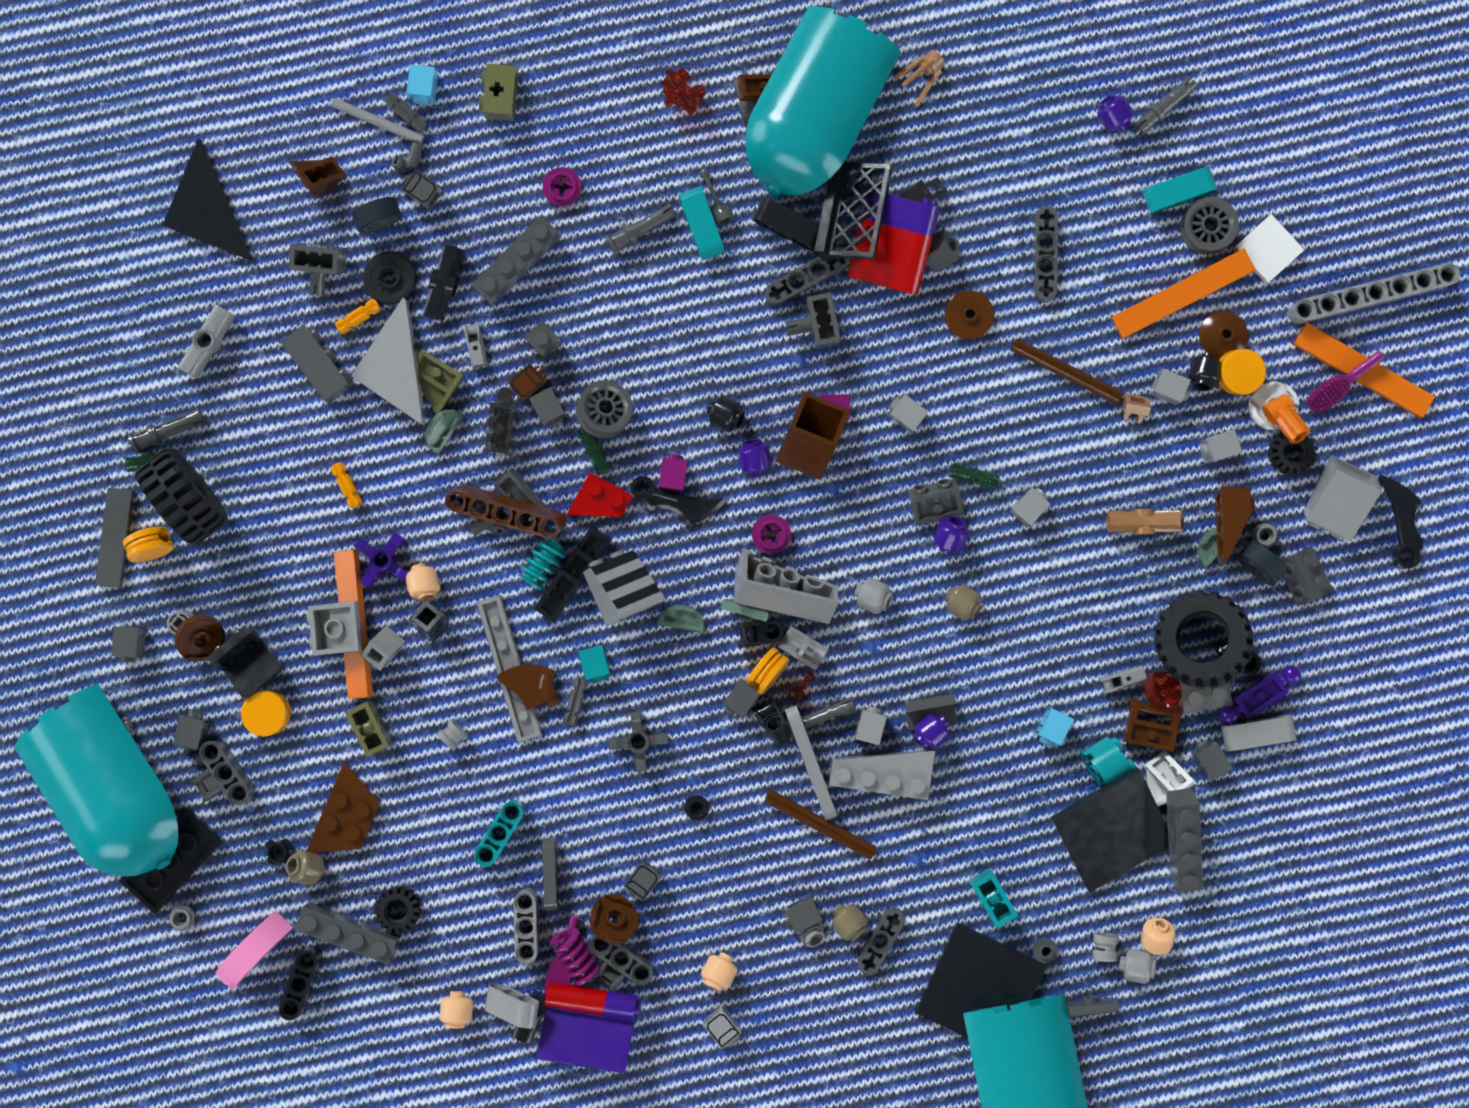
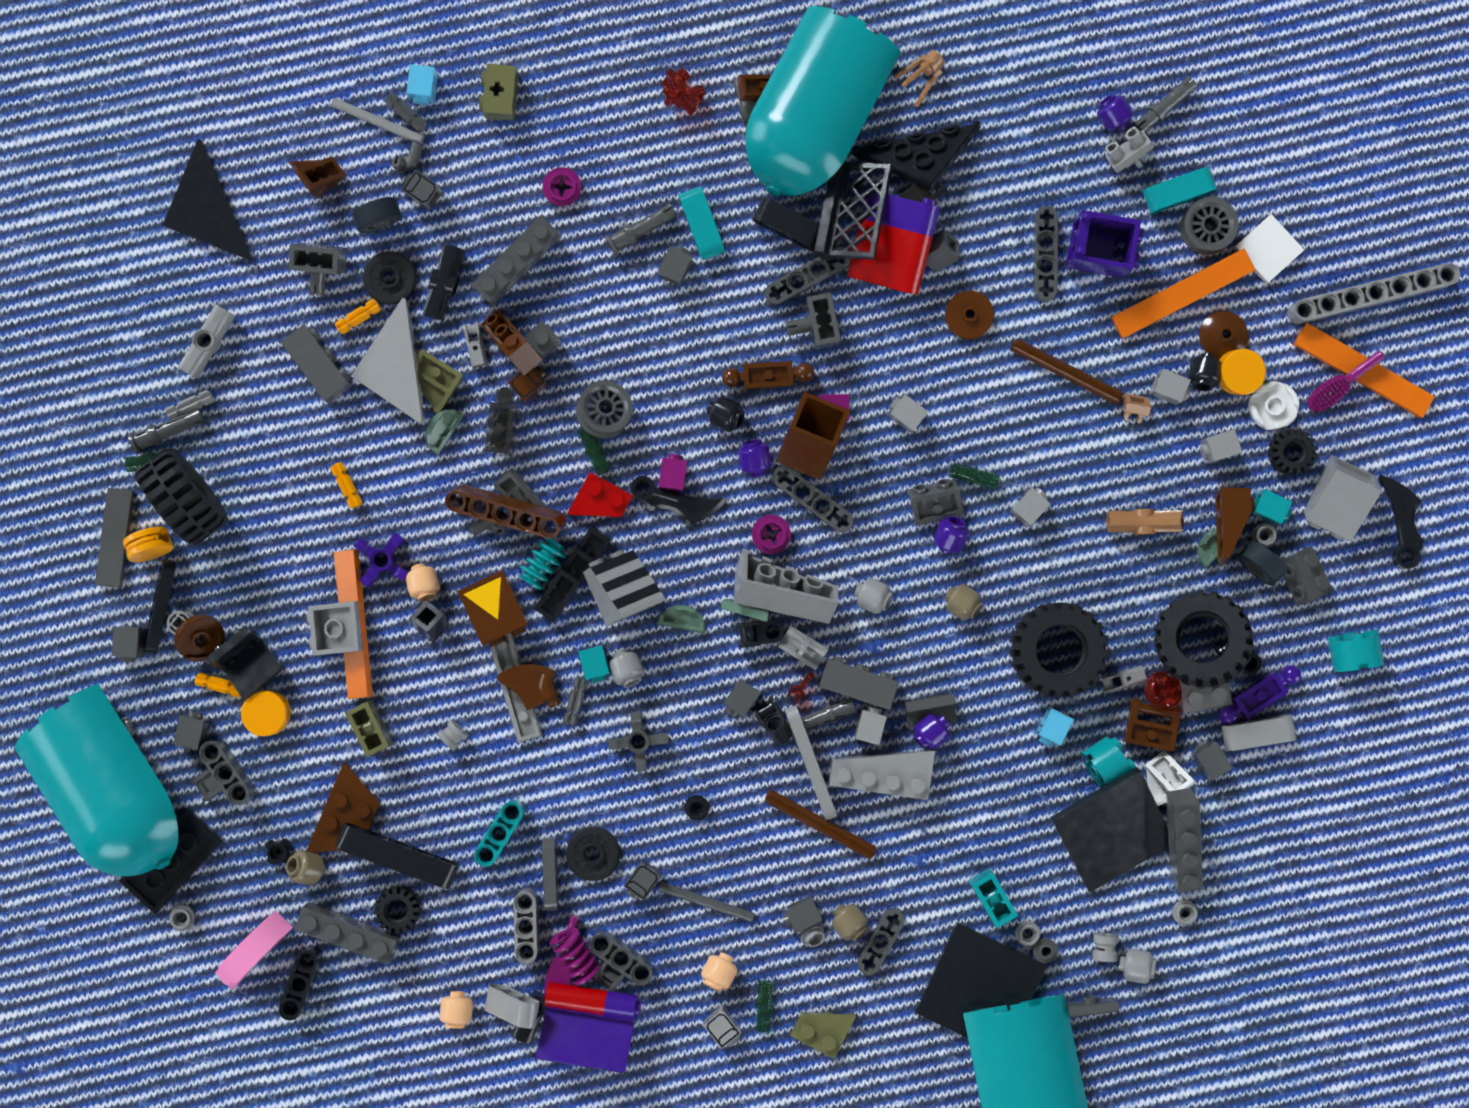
light grey brick [361,626,405,671] -> none
dark grey brick [529,387,567,428] -> none
reddish brown plate [589,894,639,944] -> none
dark grey hinge [700,168,734,226] -> none
light orange head [746,647,789,695] -> none
light nougat head [1141,918,1175,955] -> none
orange piece [1262,394,1310,444] -> none
none -> black beam [143,559,176,655]
none -> light grey axle [165,390,214,419]
none -> light orange axle [195,672,241,697]
none -> black beam [335,822,459,889]
none -> reddish brown brick [457,570,530,648]
none -> reddish brown slope [480,309,543,376]
none -> black wheel [566,827,620,881]
none -> light grey head [608,649,644,688]
none -> dark grey brick [657,246,693,287]
none -> dark grey piece [658,881,755,922]
none -> reddish brown plate [722,361,815,390]
none -> clear green axle [755,980,774,1032]
none -> dark grey beam [772,466,853,533]
none -> olive wing [790,1012,856,1059]
none -> dark grey brick [818,655,899,710]
none -> black tile [851,121,981,191]
none -> black tyre [1009,602,1109,698]
none -> light grey plate [1015,921,1041,946]
none -> dark purple container [1065,210,1144,278]
none -> light grey hips [1105,127,1154,173]
none -> light grey plate [1172,900,1198,925]
none -> teal brick [1251,489,1292,525]
none -> teal brick [1327,629,1385,672]

